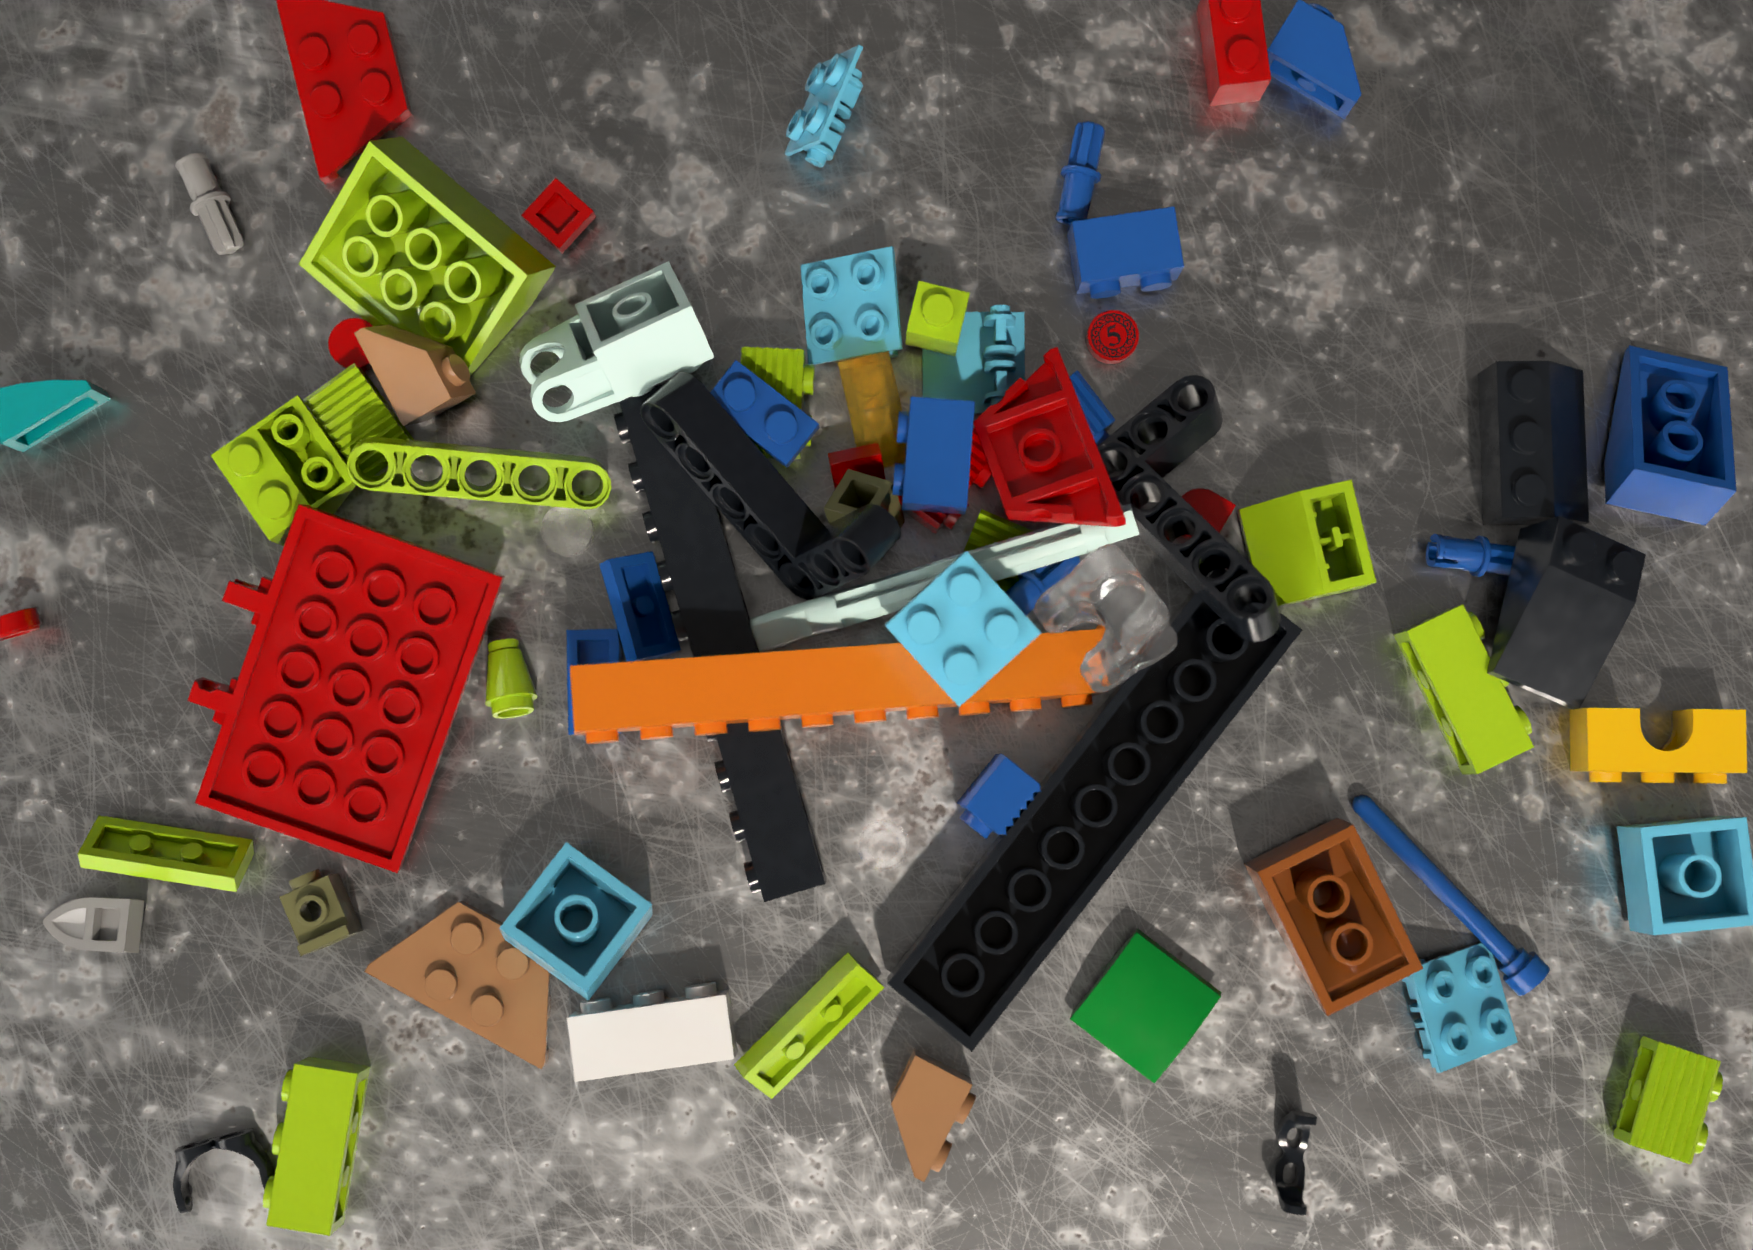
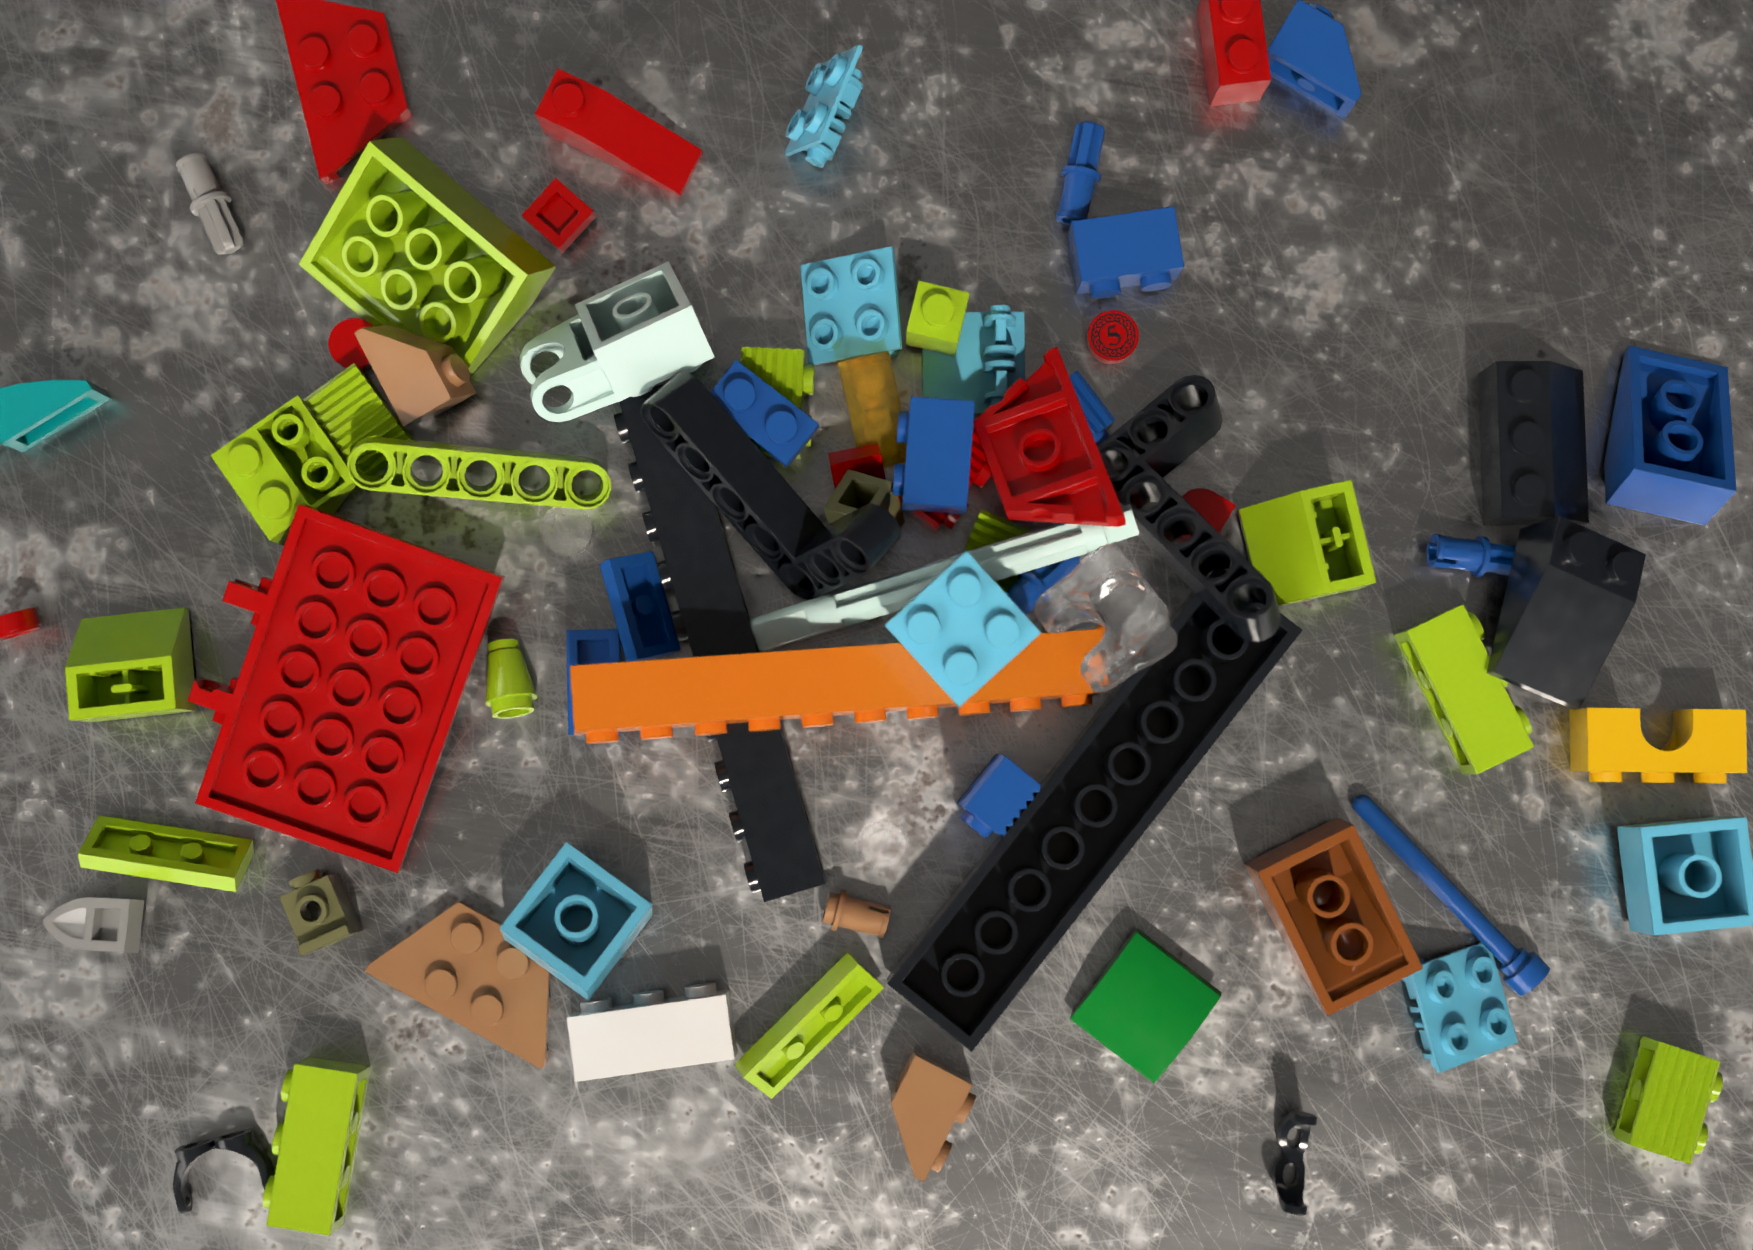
none -> lime slope [65,607,197,722]
none -> red slope [535,68,703,198]
none -> medium nougat pin [822,889,891,939]

